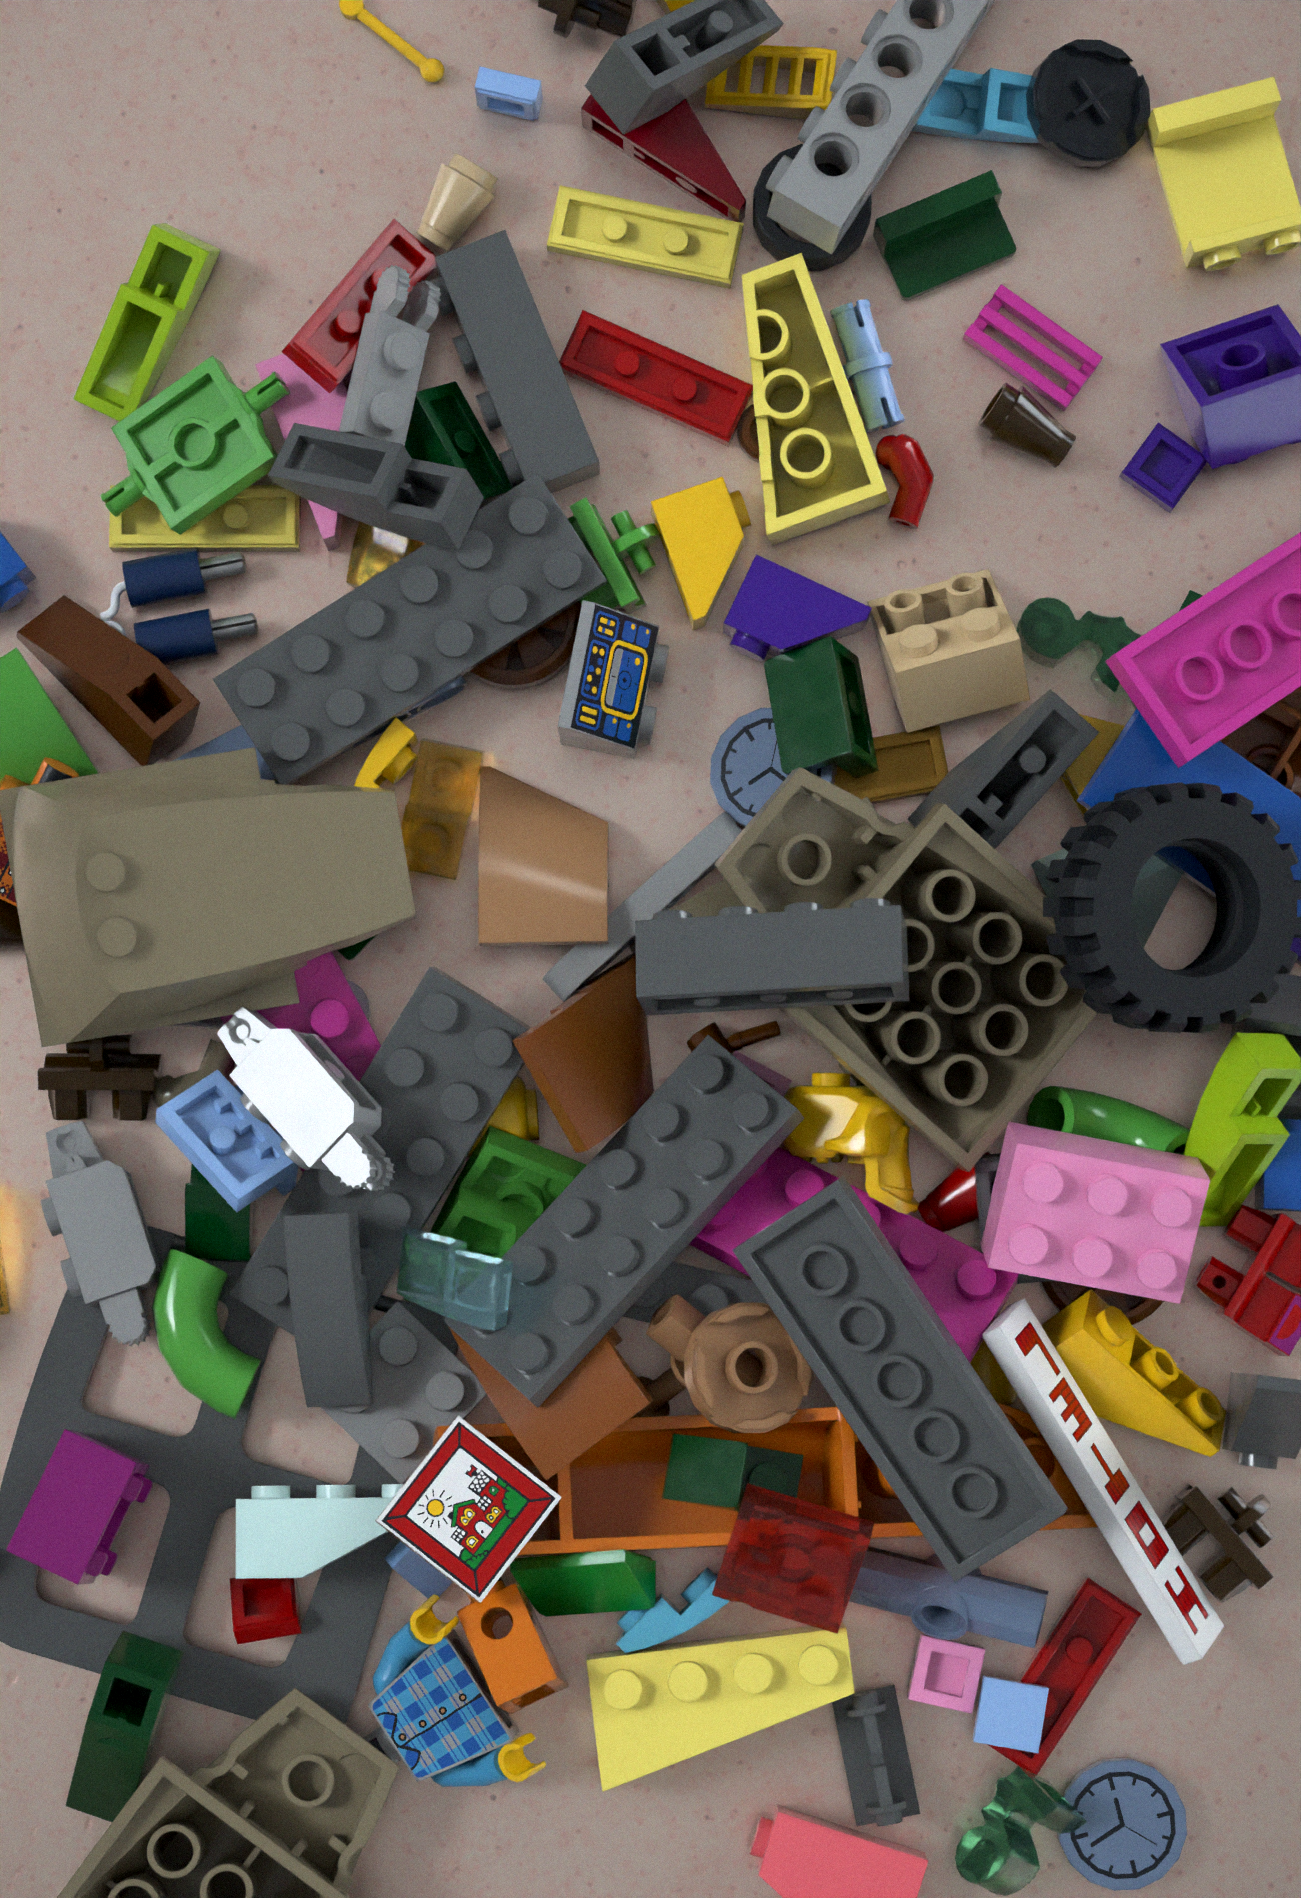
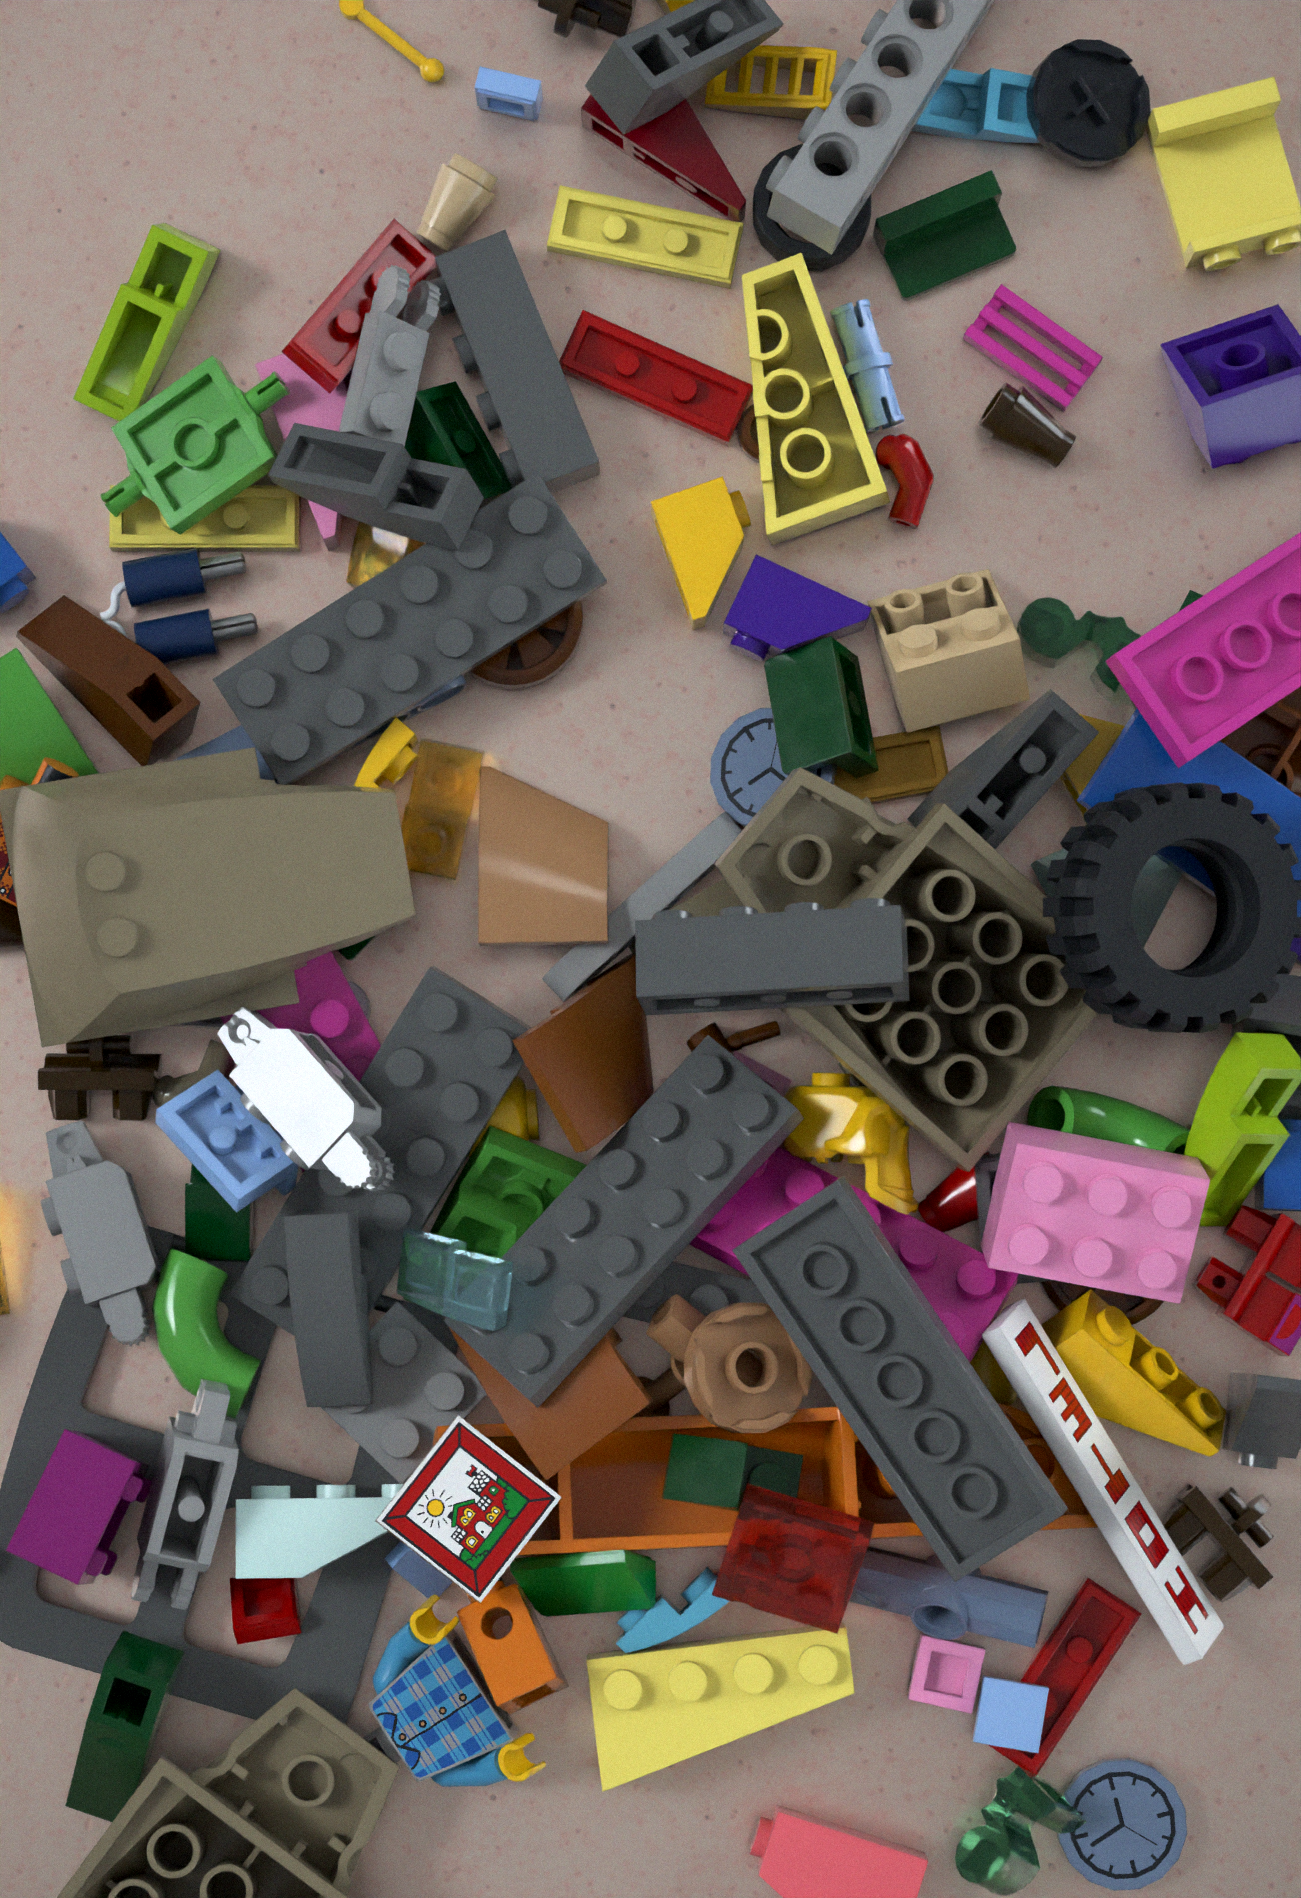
slope [557,600,669,759] -> none
bright green hips [568,497,661,614] -> none
dark grey hinge [832,1685,920,1827] -> none
dark purple tile [1119,422,1207,513] -> none
none -> light grey hinge [131,1379,239,1610]

